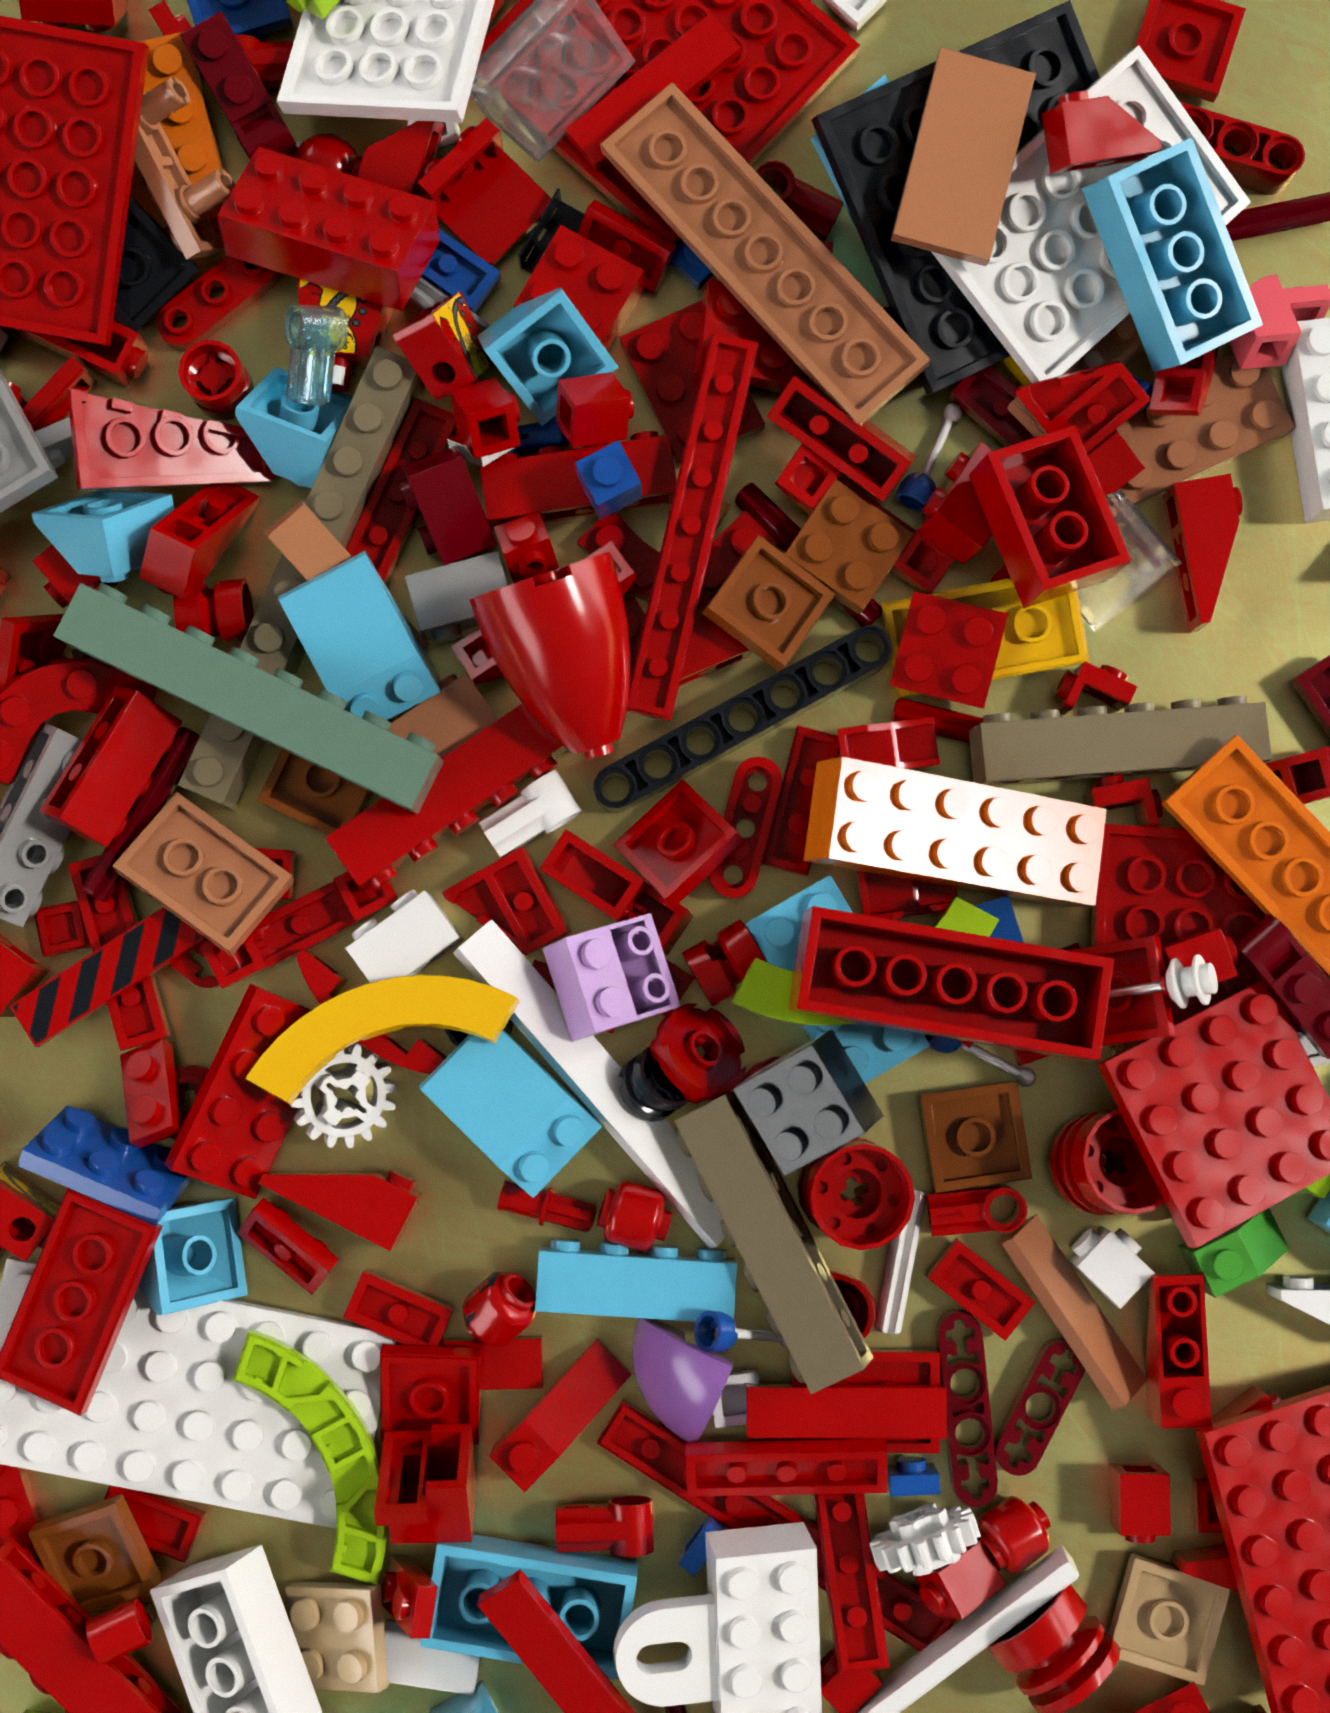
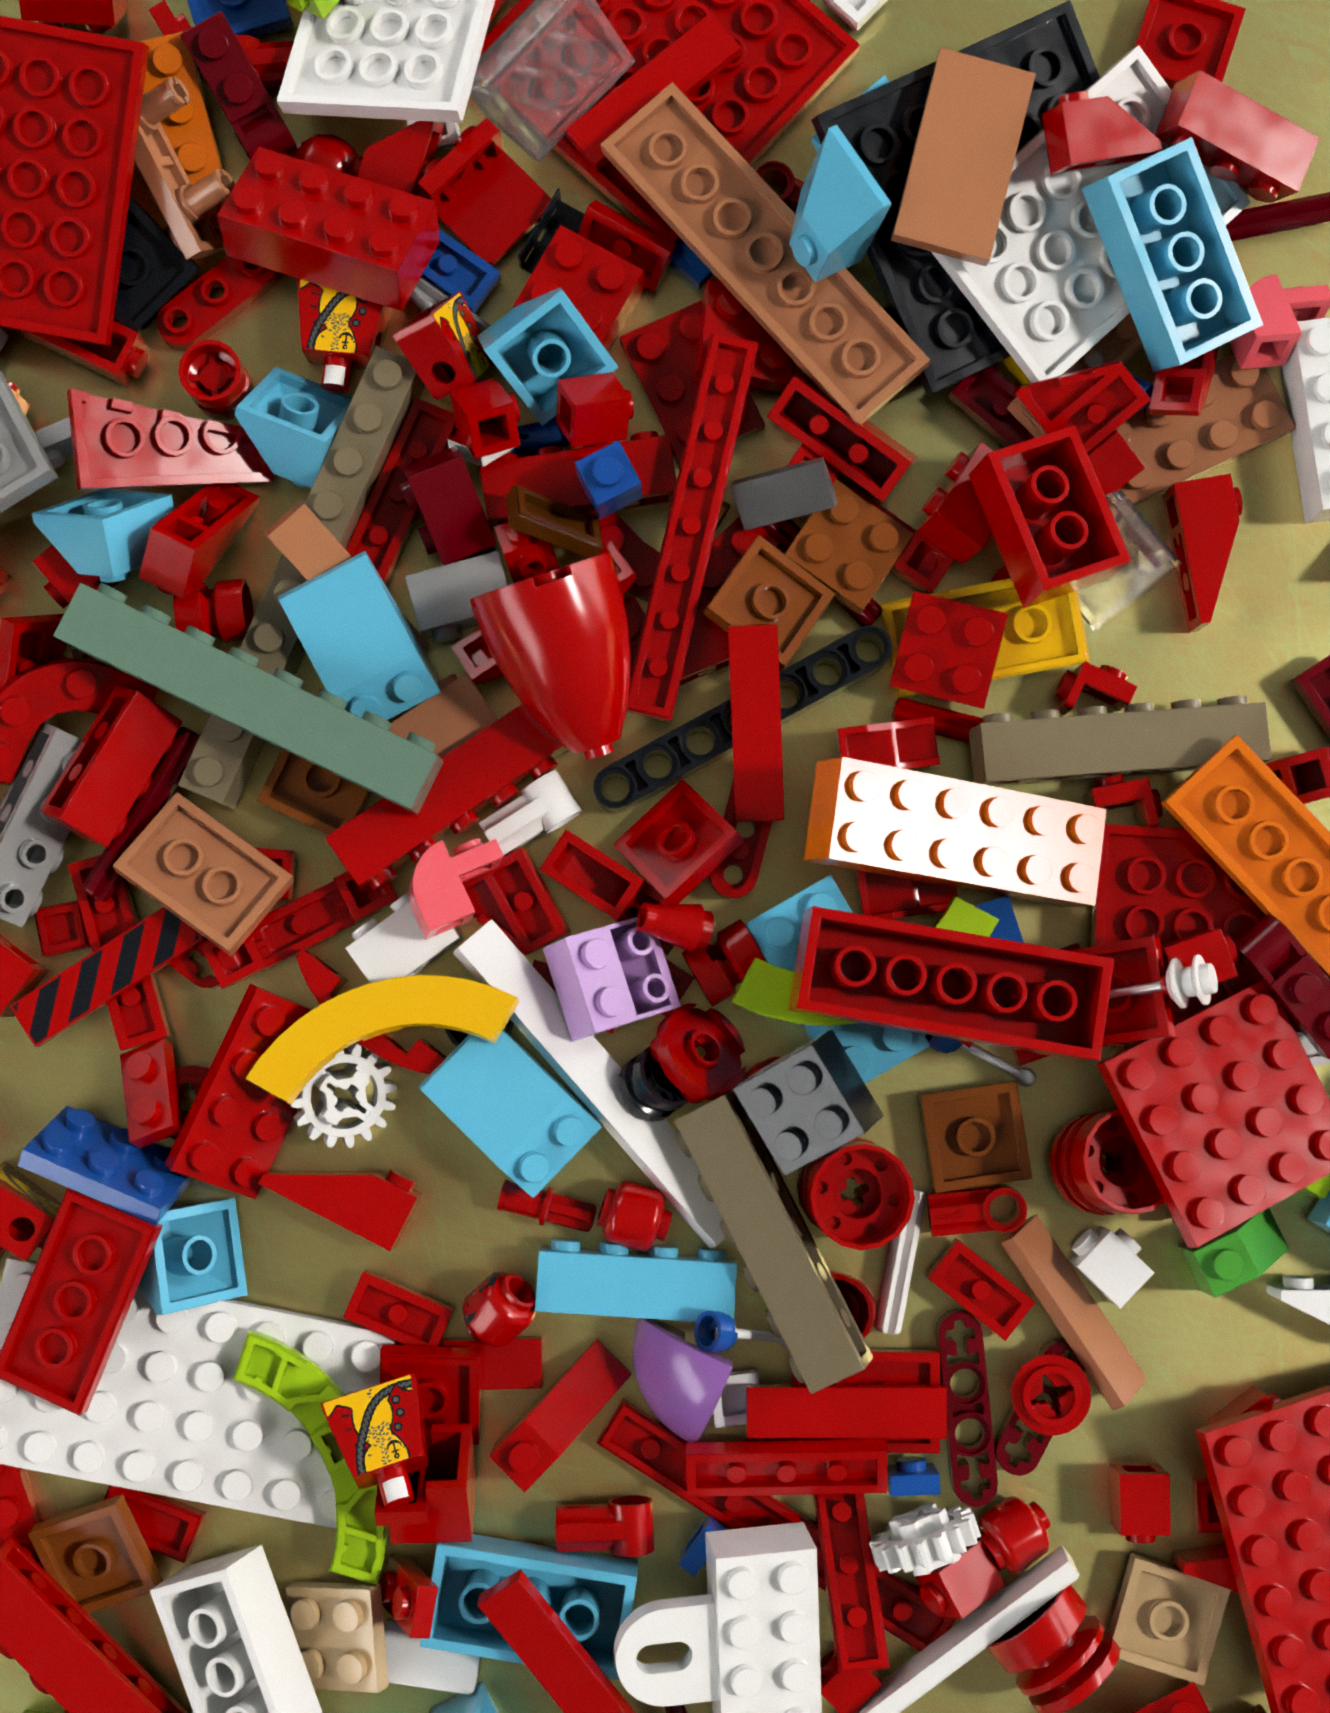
red tile [22,356,97,432] -> none
red piece [85,1597,158,1665] -> none
red plate [237,1197,340,1295] -> none
clear light blue piece [284,304,348,406] -> none
red tile [761,725,840,877] -> none
hinge [895,403,962,513] -> none
red slope [1145,1273,1212,1429] -> none
none -> torso [320,1372,428,1508]
none -> coral brick [409,838,504,940]
none -> reddish brown tile [506,484,603,558]
none -> red cone [637,903,714,953]
none -> red tile [728,623,785,822]
none -> dark grey tile [729,457,838,531]
none -> medium azure slope [789,124,892,282]
none -> red gear [1010,1353,1091,1436]
none -> brick [1155,70,1320,203]

